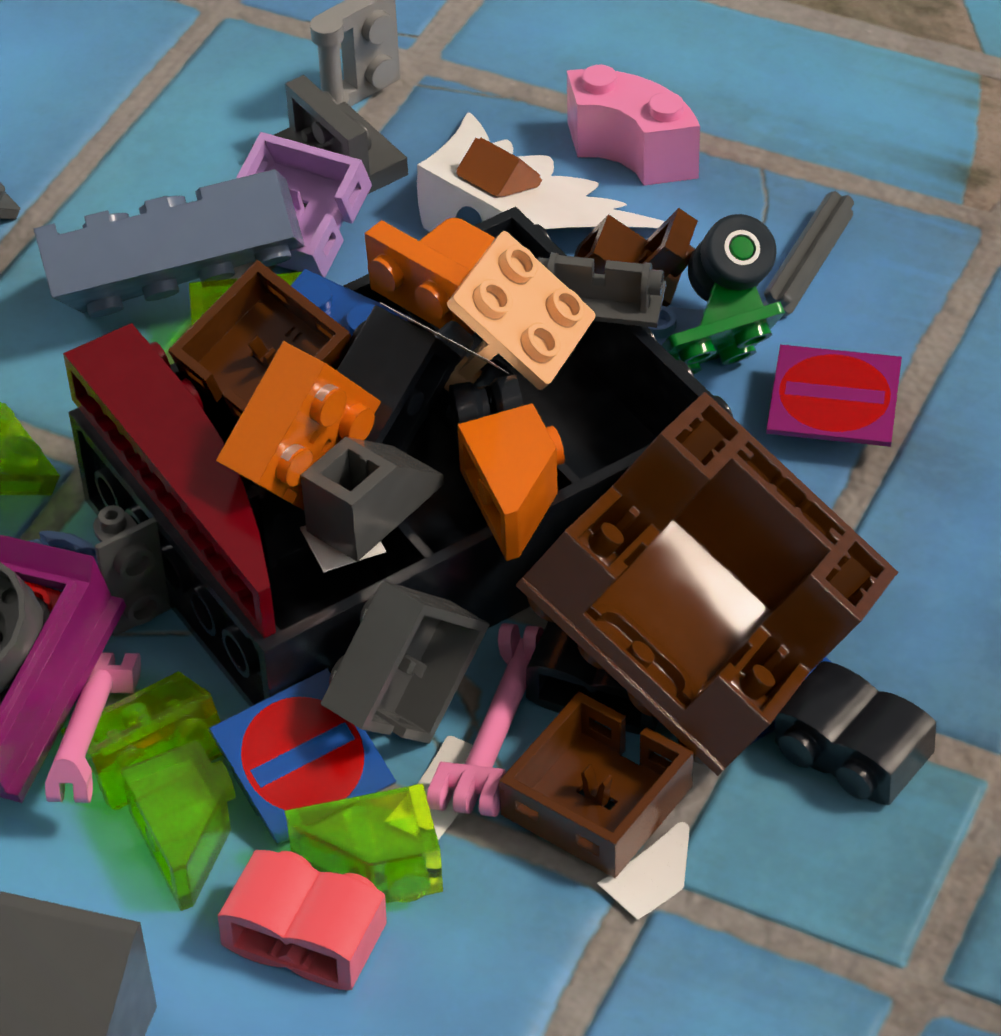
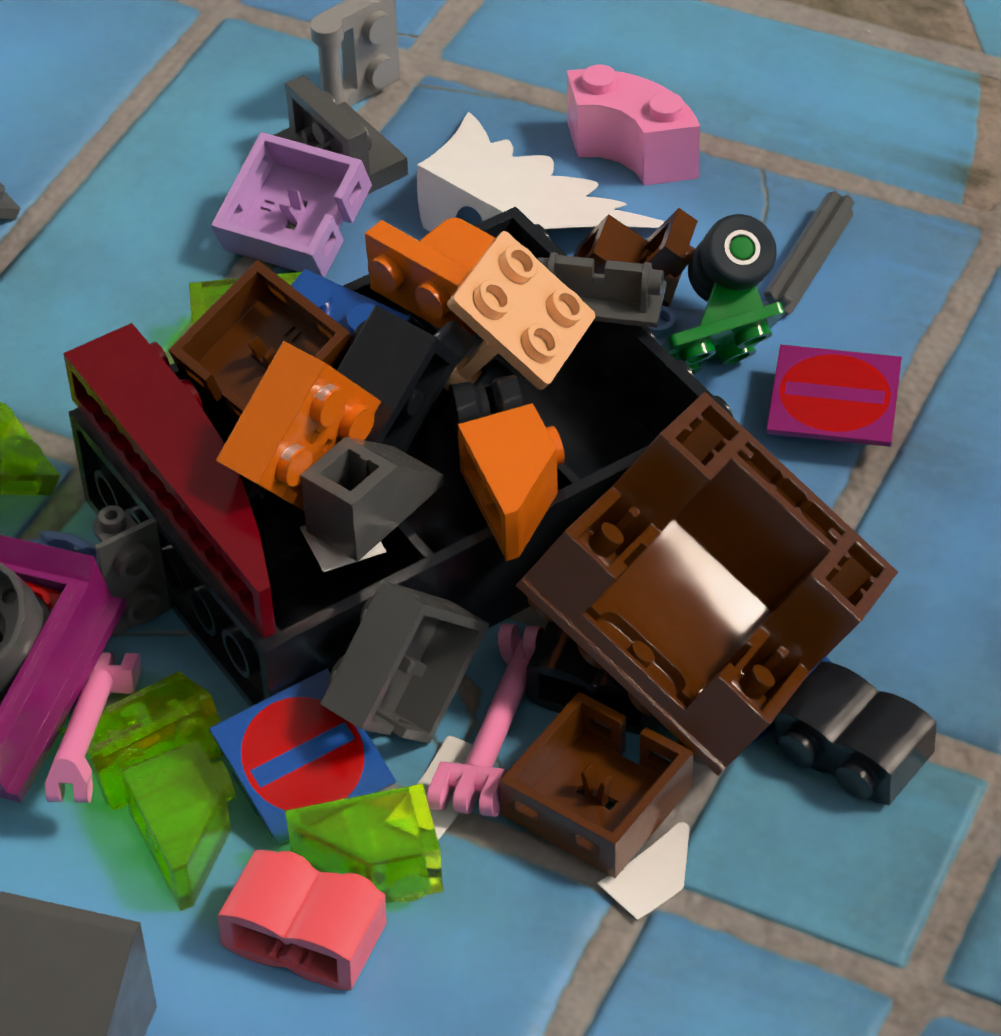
sand blue wedge [33,169,305,318] -> none
sticker [380,302,509,374] -> none
dark orange slope [456,137,543,197] -> none

